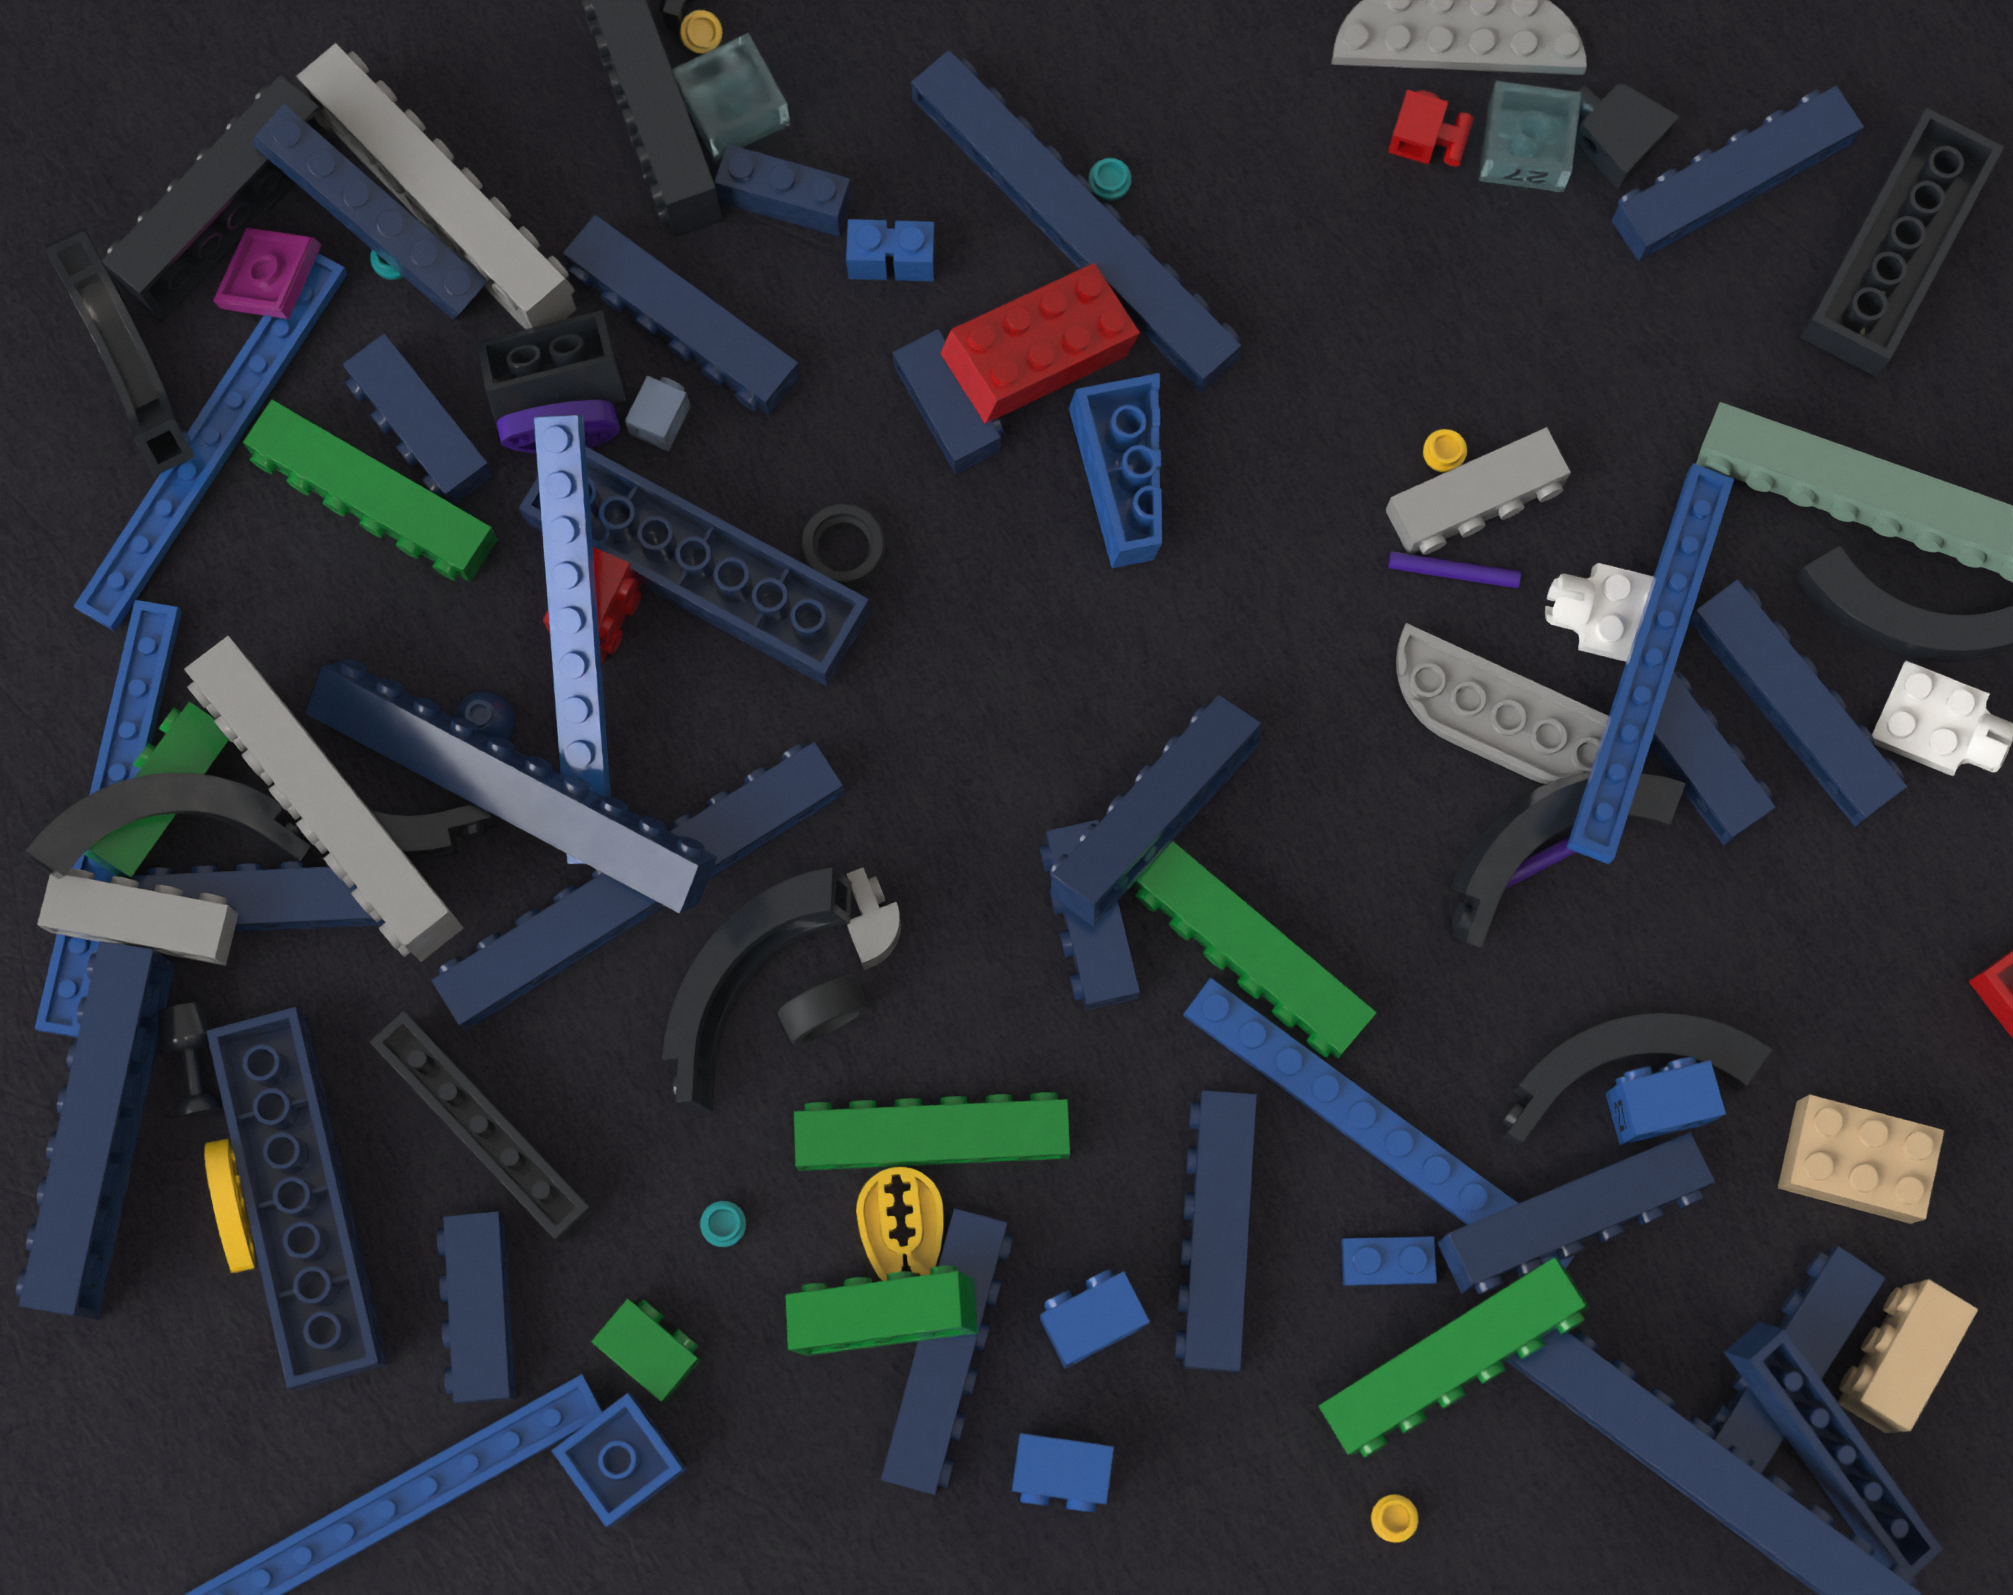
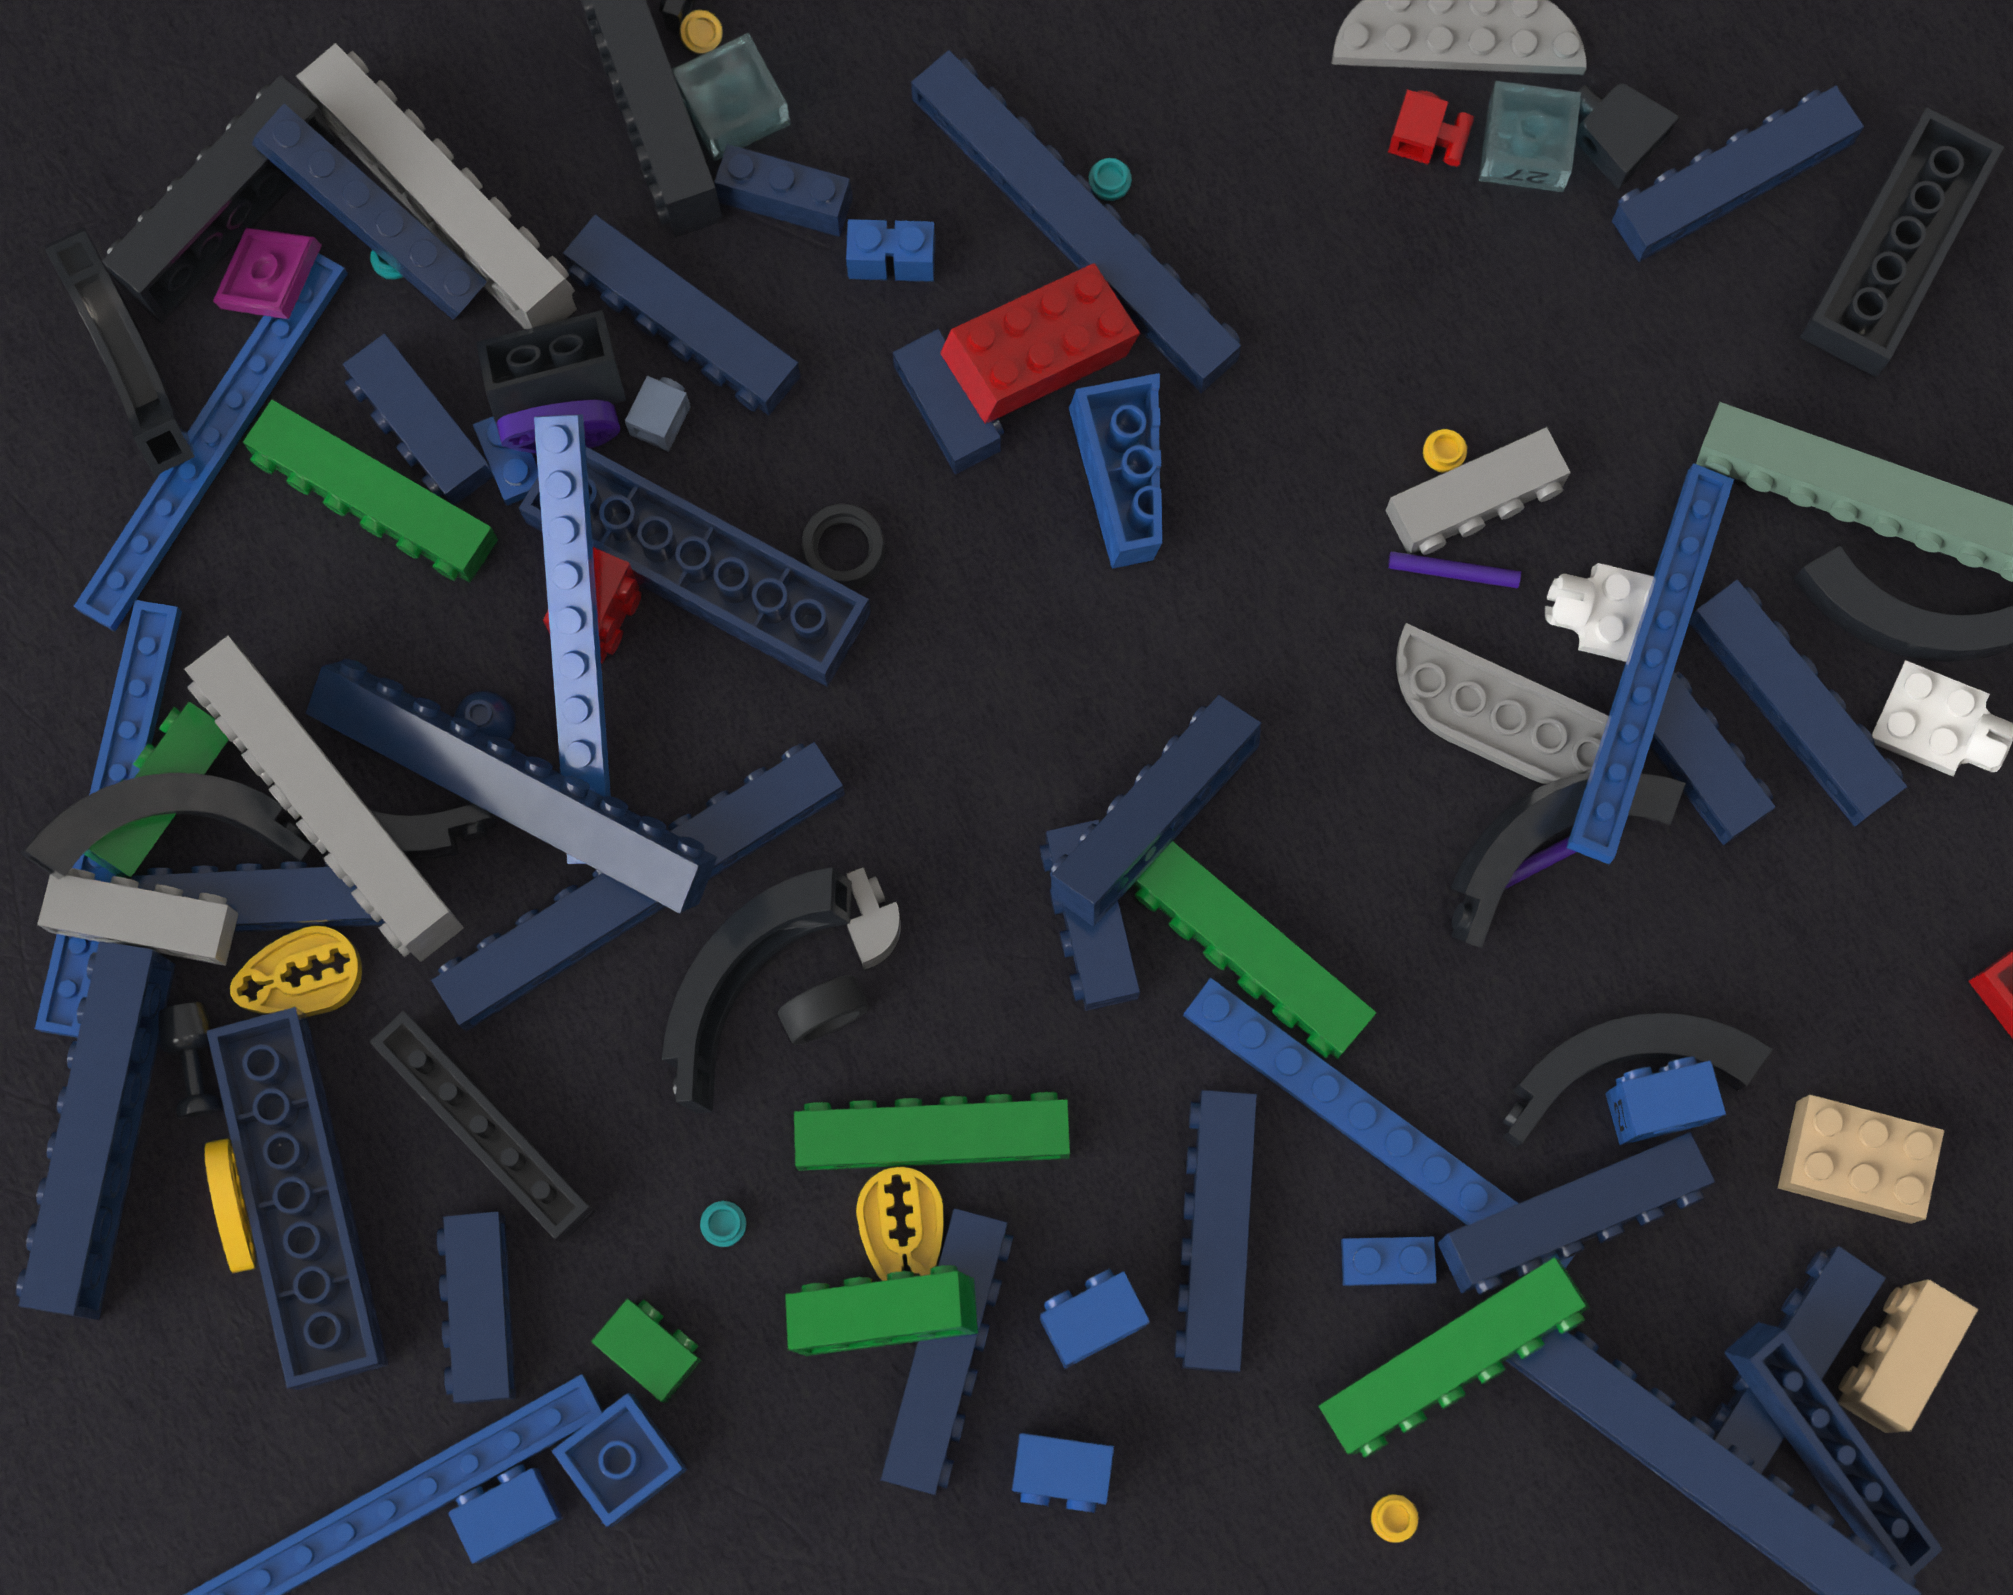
none -> yellow piece [230,926,362,1016]
none -> blue piece [448,1464,563,1564]
none -> blue piece [473,416,538,505]

